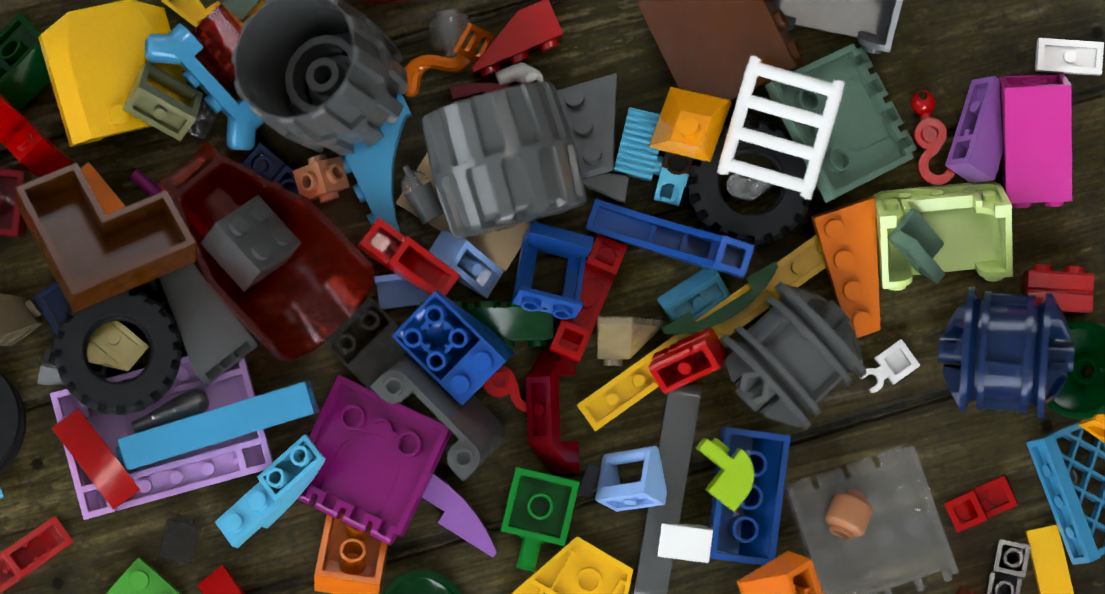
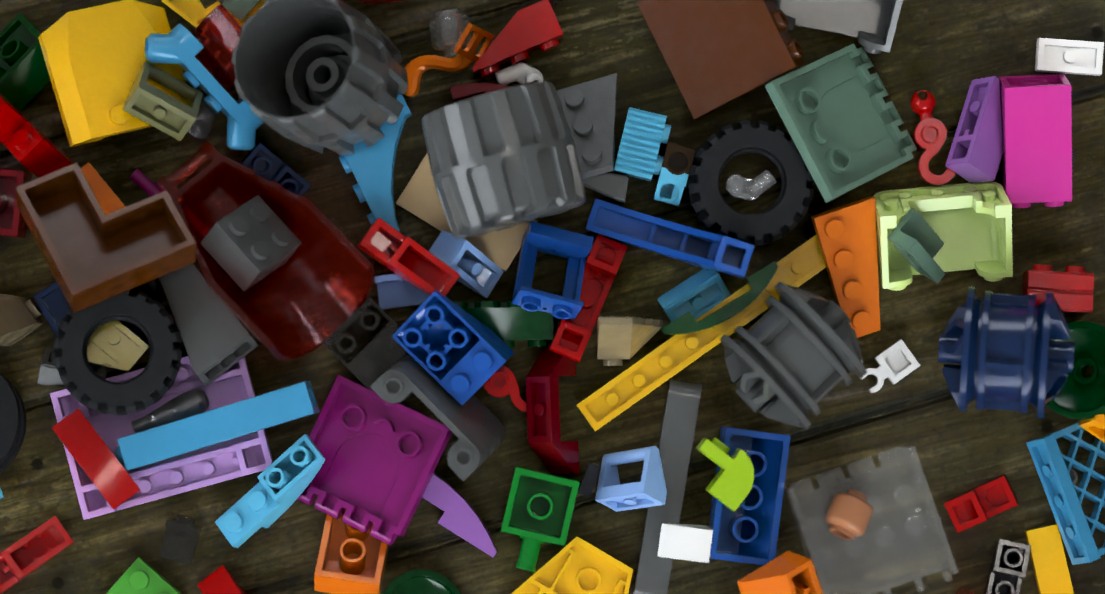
nougat brick [292,154,350,203] -> none
dark grey piece [401,165,444,225] -> none
red brick [648,327,727,394] -> none
light orange slope [649,87,732,162] -> none
white bar [717,55,845,200] -> none

